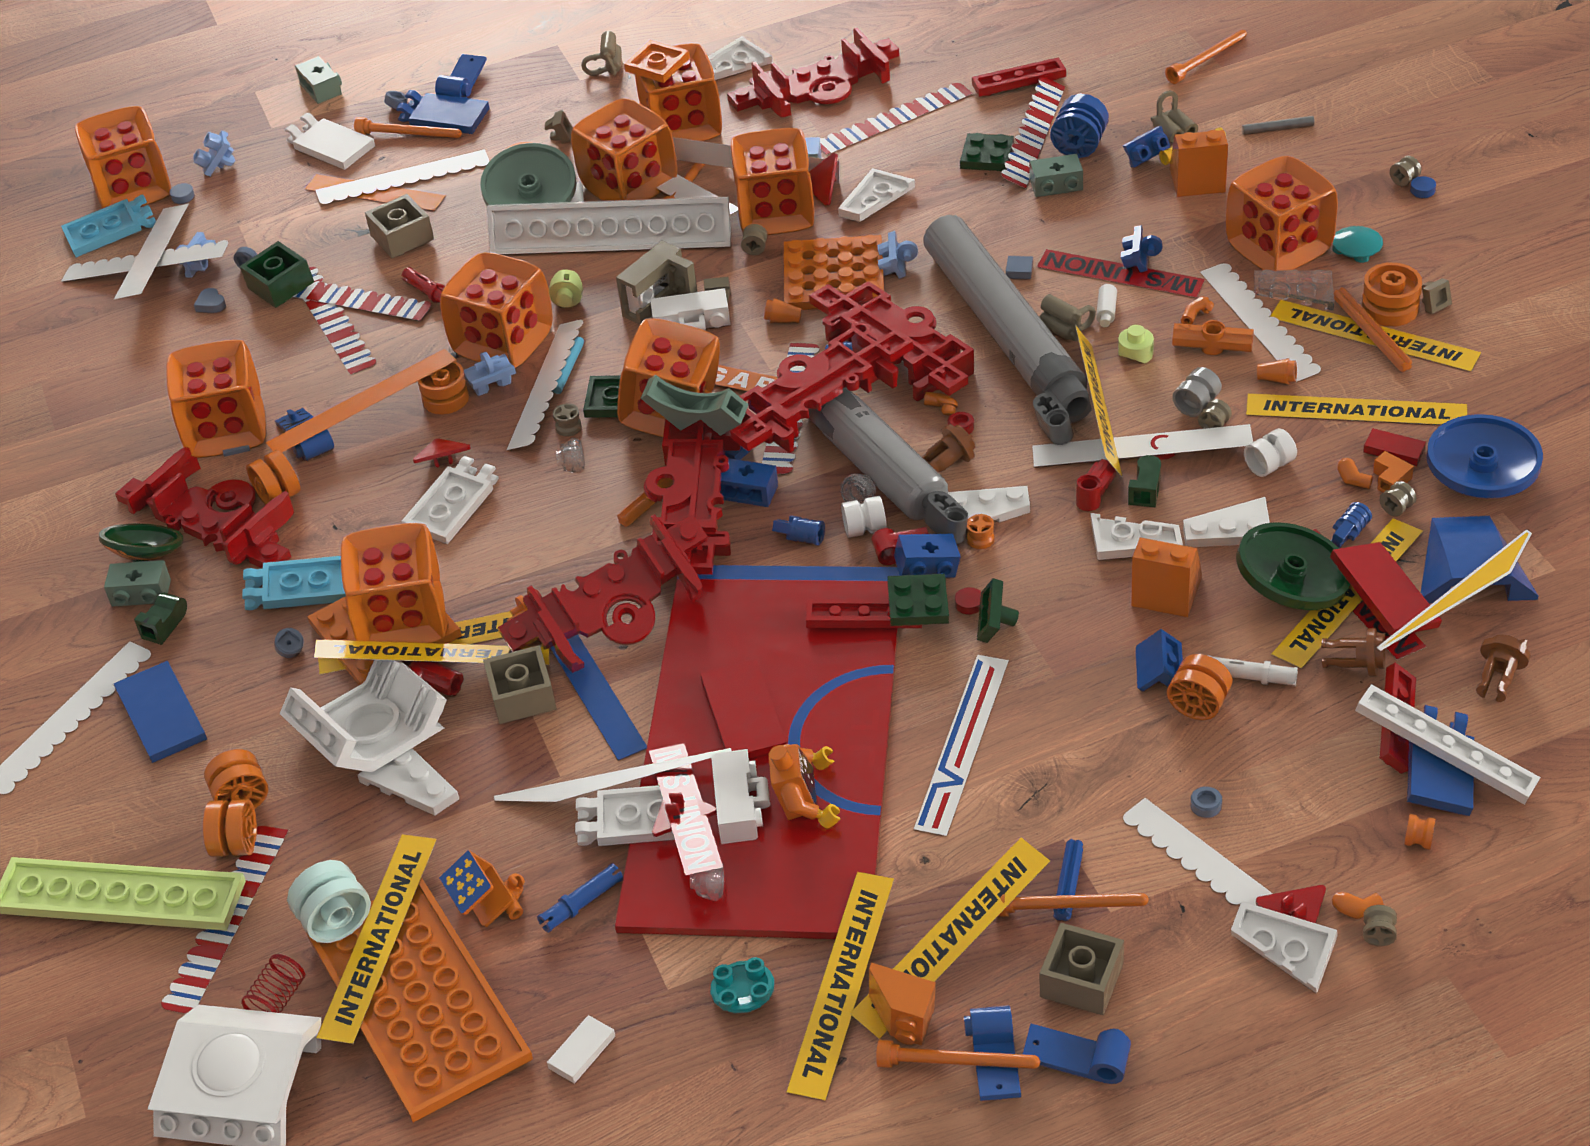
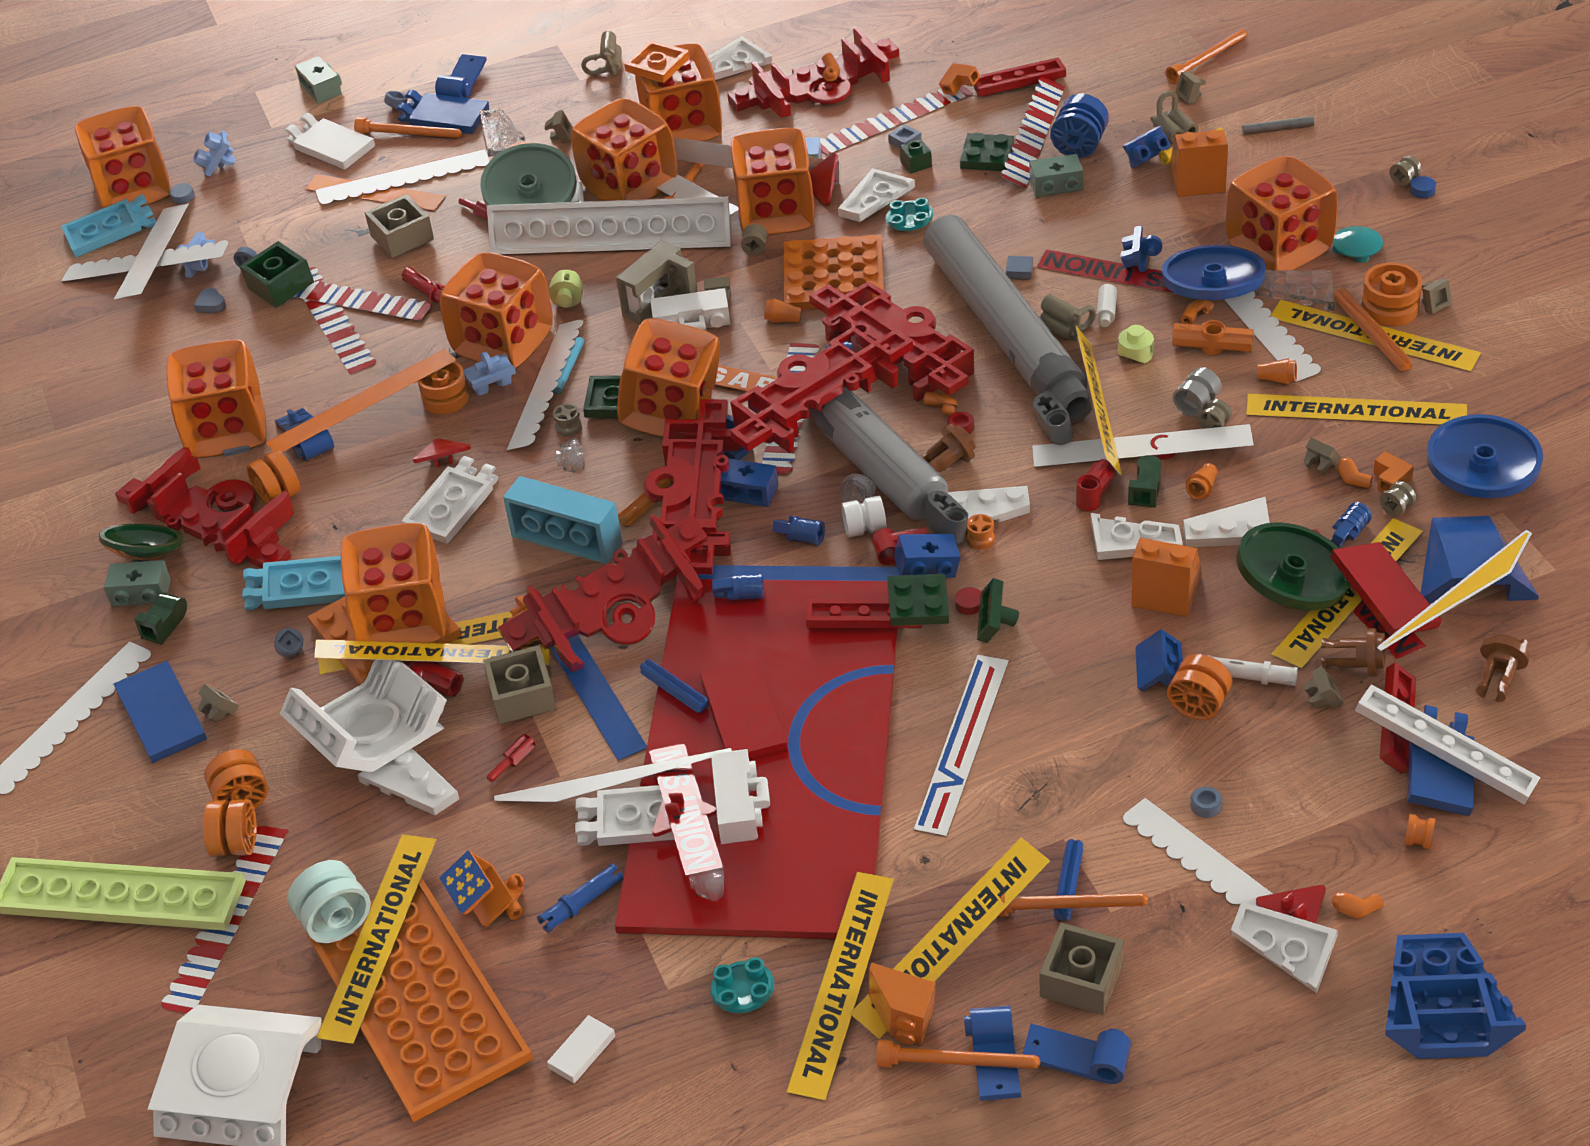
red piece [241,954,306,1013] -> none
sand green arch [641,375,749,436] -> none
orange torso [769,744,840,828] -> none
light blue hips [877,231,918,279] -> none
white wheel [1244,428,1297,477] -> none
red tile [1363,428,1426,466] -> none
dark tan wheel [1363,905,1397,946] -> none
none -> dark tan tile [198,684,239,722]
none -> red axle [458,197,488,220]
none -> clear wing [479,110,526,157]
none -> red axle [487,733,536,782]
none -> medium azure brick [503,476,623,564]
none -> blue axle [639,659,709,713]
none -> blue hinge [712,573,764,600]
none -> orange arm [821,53,840,82]
none -> teal dish [886,198,934,231]
none -> sand blue tile [888,124,922,148]
none -> dark green plate [900,139,932,174]
none -> orange piece [939,63,980,96]
none -> blue dish [1162,245,1266,300]
none -> dark tan tile [1175,71,1206,104]
none -> orange cone [1186,463,1218,499]
none -> dark tan tile [1304,437,1341,474]
none -> dark tan tile [1304,666,1344,709]
none -> blue wedge [1385,933,1526,1059]

